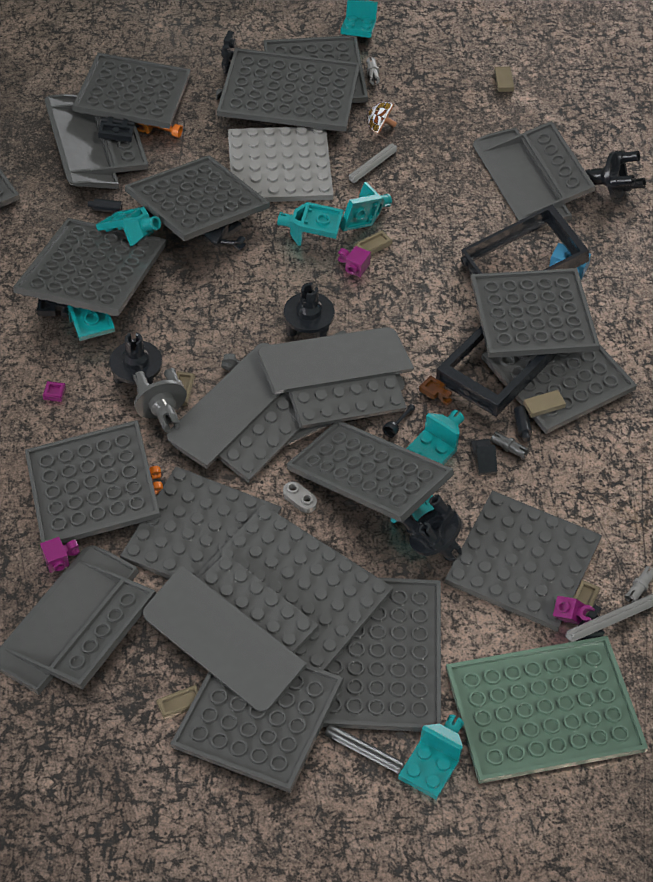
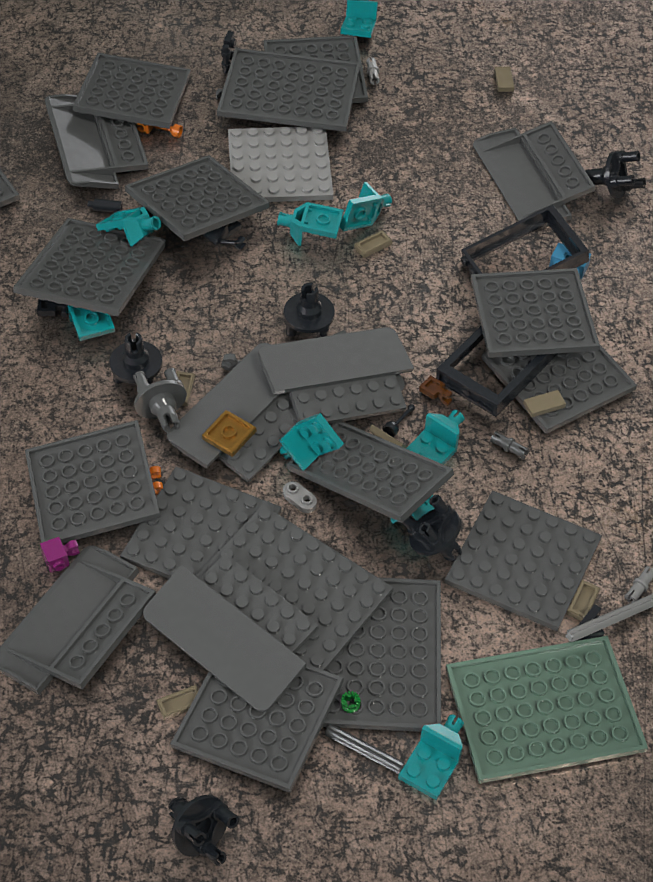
magenta tile [43,381,66,402] -> none
black plate [98,116,135,142] -> none
magenta brick [338,246,371,277] -> none
light grey axle [349,143,397,183] -> none
shield [368,102,397,134] -> none
black slope [470,439,498,476] -> none
black cylinder [513,406,532,442] -> none
magenta brick [553,596,595,625] -> none
none -> black piece [168,795,239,866]
none -> pearl gold plate [202,410,257,457]
none -> teal plate [279,413,344,471]
none -> green bush [341,691,361,713]
none -> dark tan tile [369,424,407,448]

